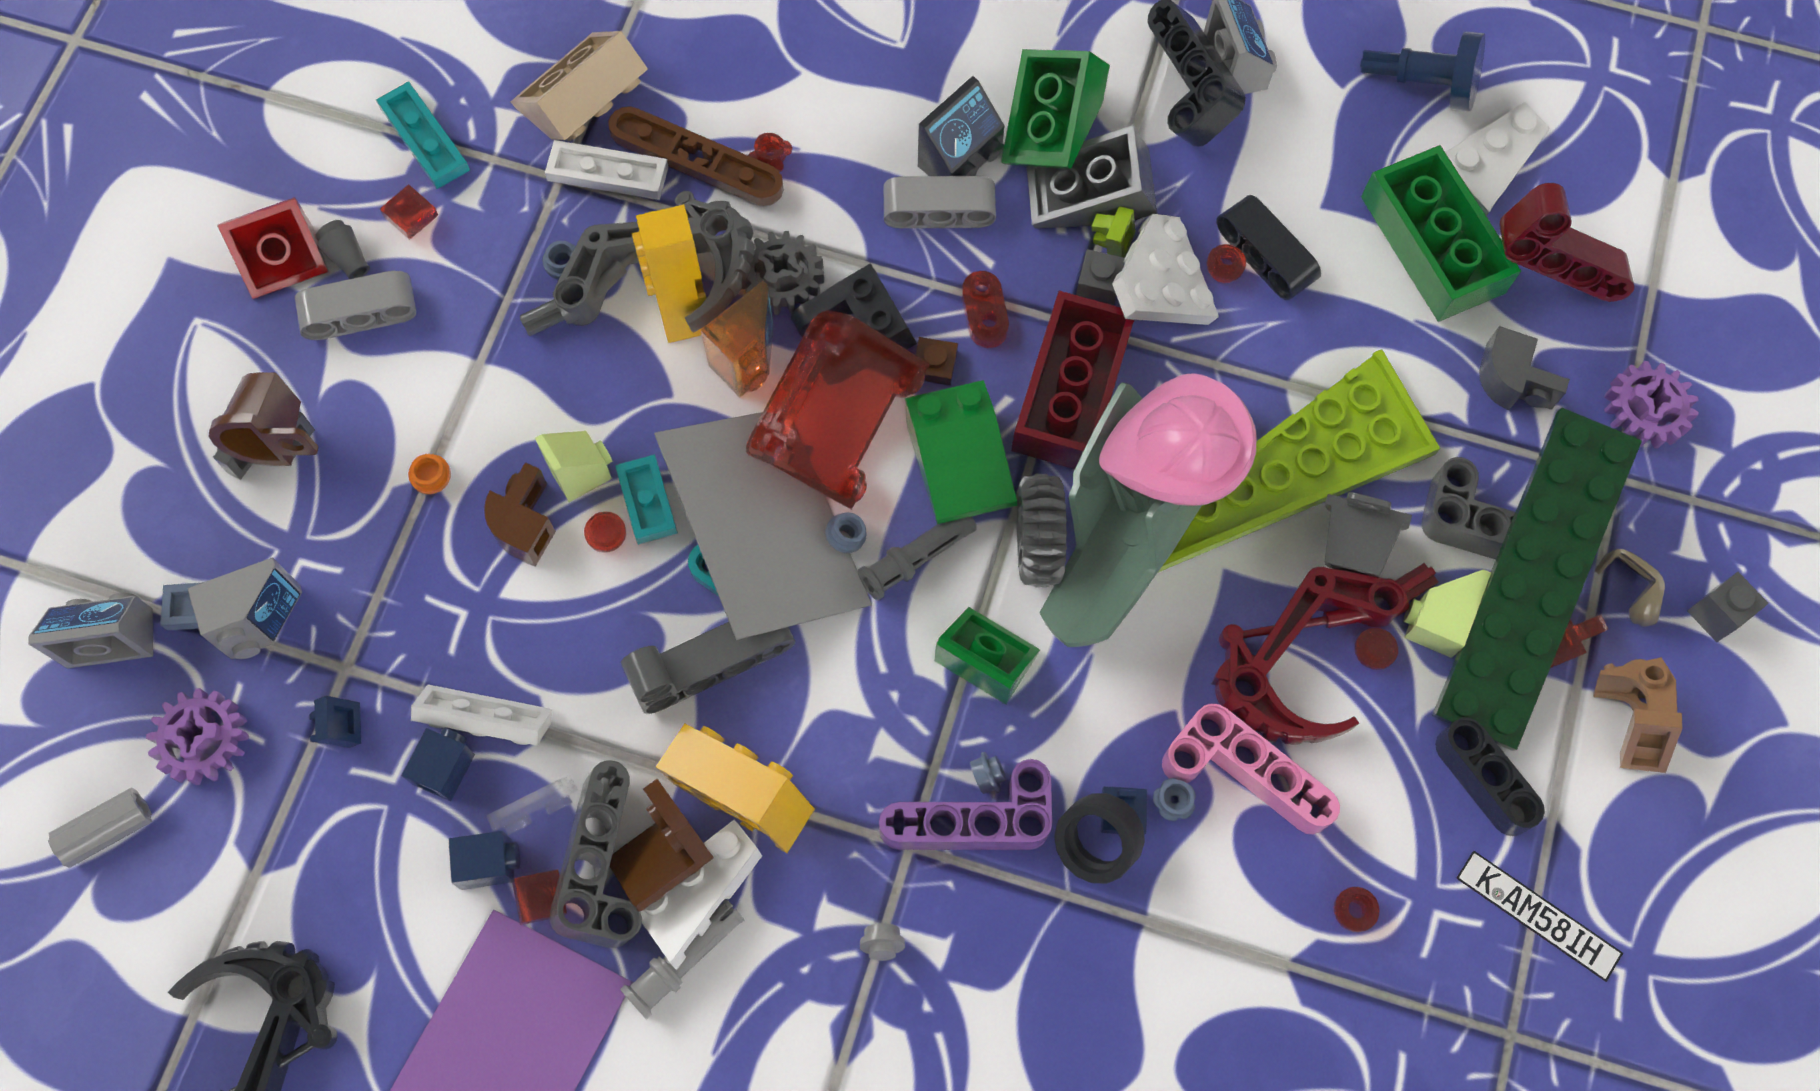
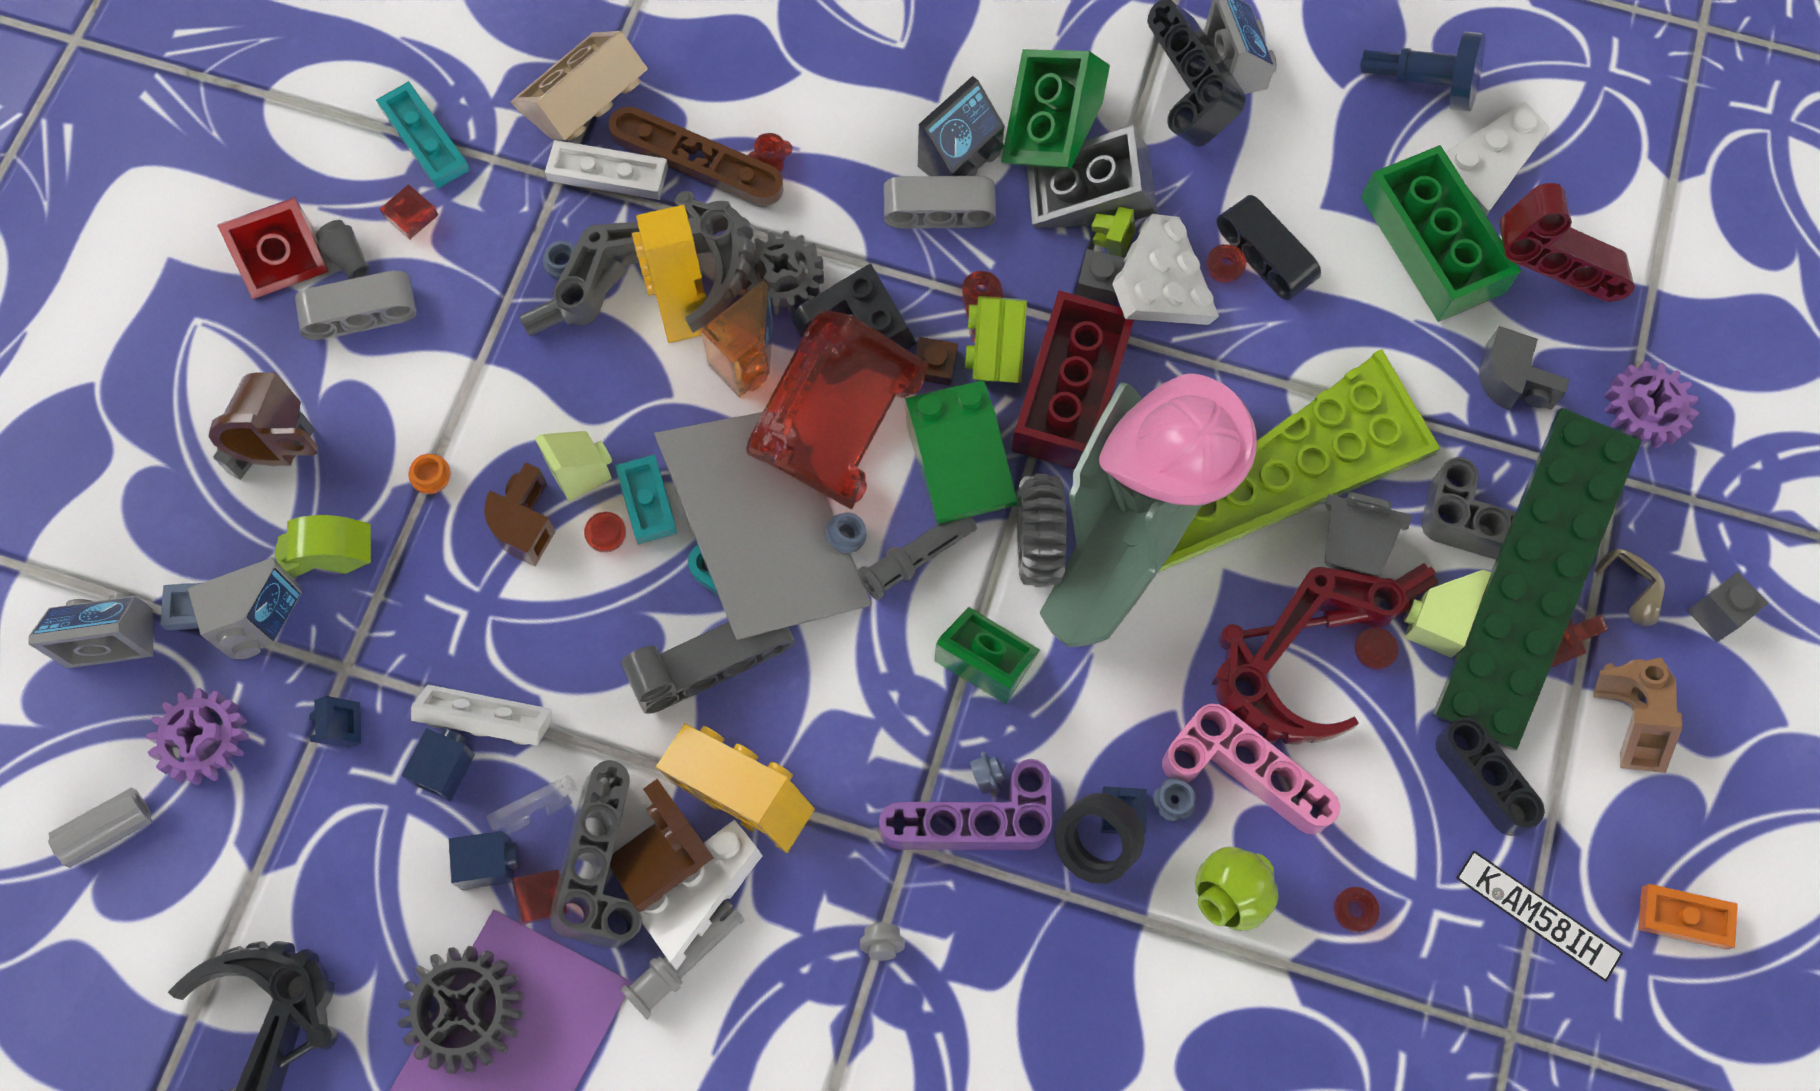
none -> lime brick [275,515,371,578]
none -> dark grey gear [398,946,525,1074]
none -> lime brick [965,296,1027,383]
none -> lime plant [1195,846,1279,931]
none -> orange plate [1638,884,1738,950]

